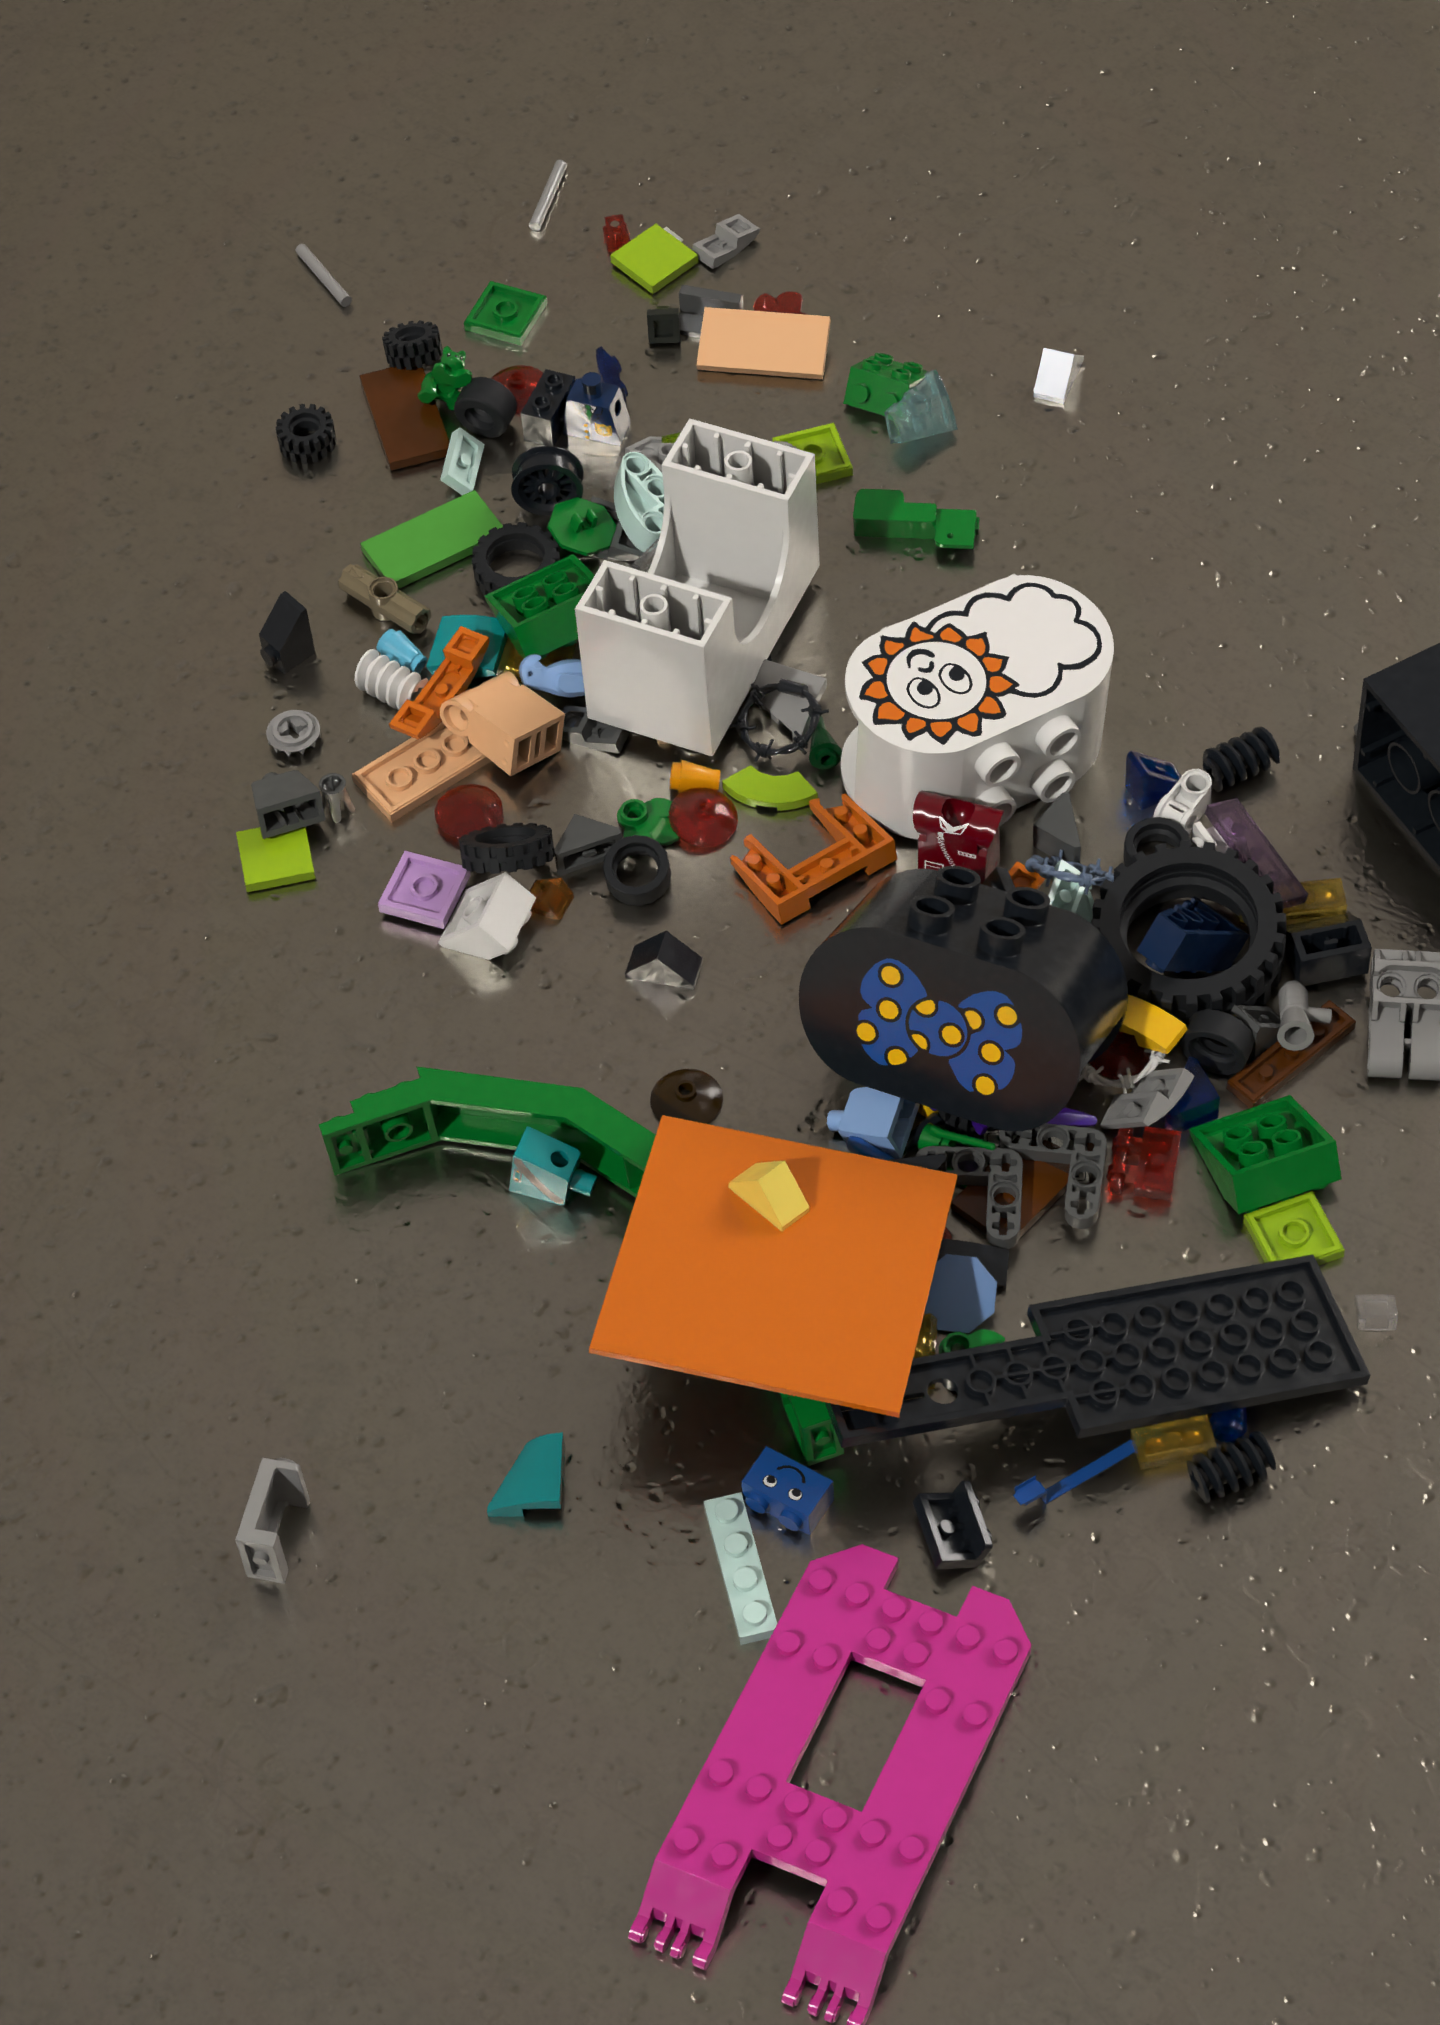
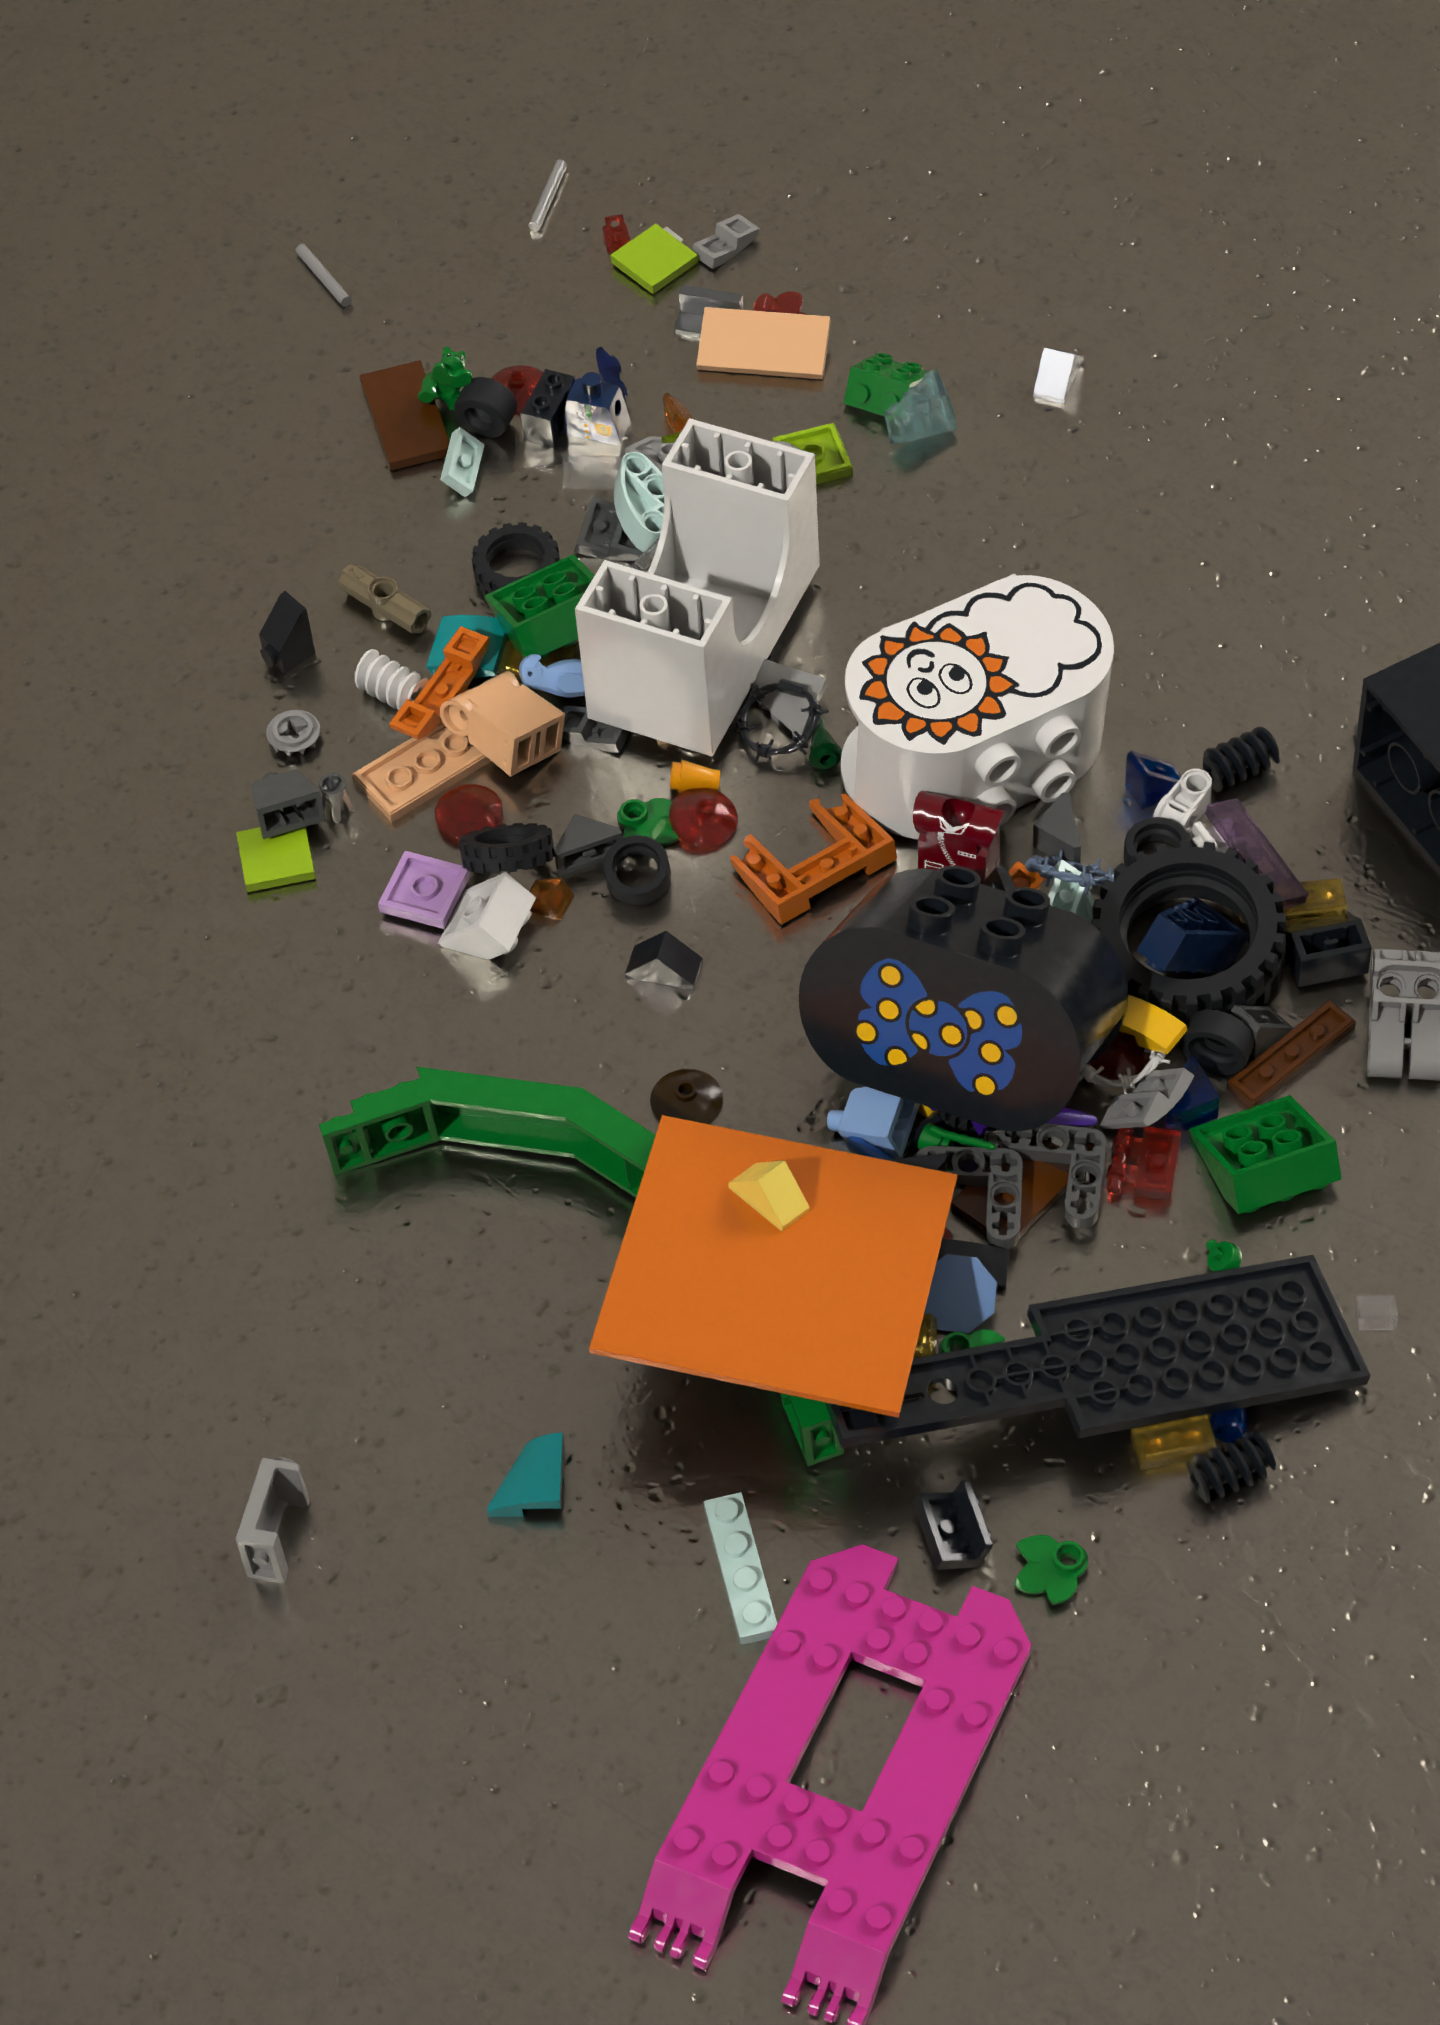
black tyre [276,404,336,464] -> none
bright green tile [360,490,503,589] -> none
medium azure cone [376,629,427,673] -> none
black tyre [382,320,443,370] -> none
green tile [464,281,548,346] -> none
teal torso [509,1126,598,1205] -> none
black wheel [511,446,584,516] -> none
green piece [547,497,617,556] -> none
pearl dark grey tile [647,306,680,344] -> none
lime tile [722,765,818,811] -> none
blue brick [741,1446,834,1535] -> none
green piece [853,489,980,549] -> none
blue piece [1013,1424,1165,1506] -> none
lime tile [1243,1191,1345,1265] -> none
light grey piece [1277,981,1332,1051] -> none
none -> clear orange slope [663,393,693,437]
none -> green plate [1015,1535,1088,1605]
none -> green piece [1206,1239,1242,1272]

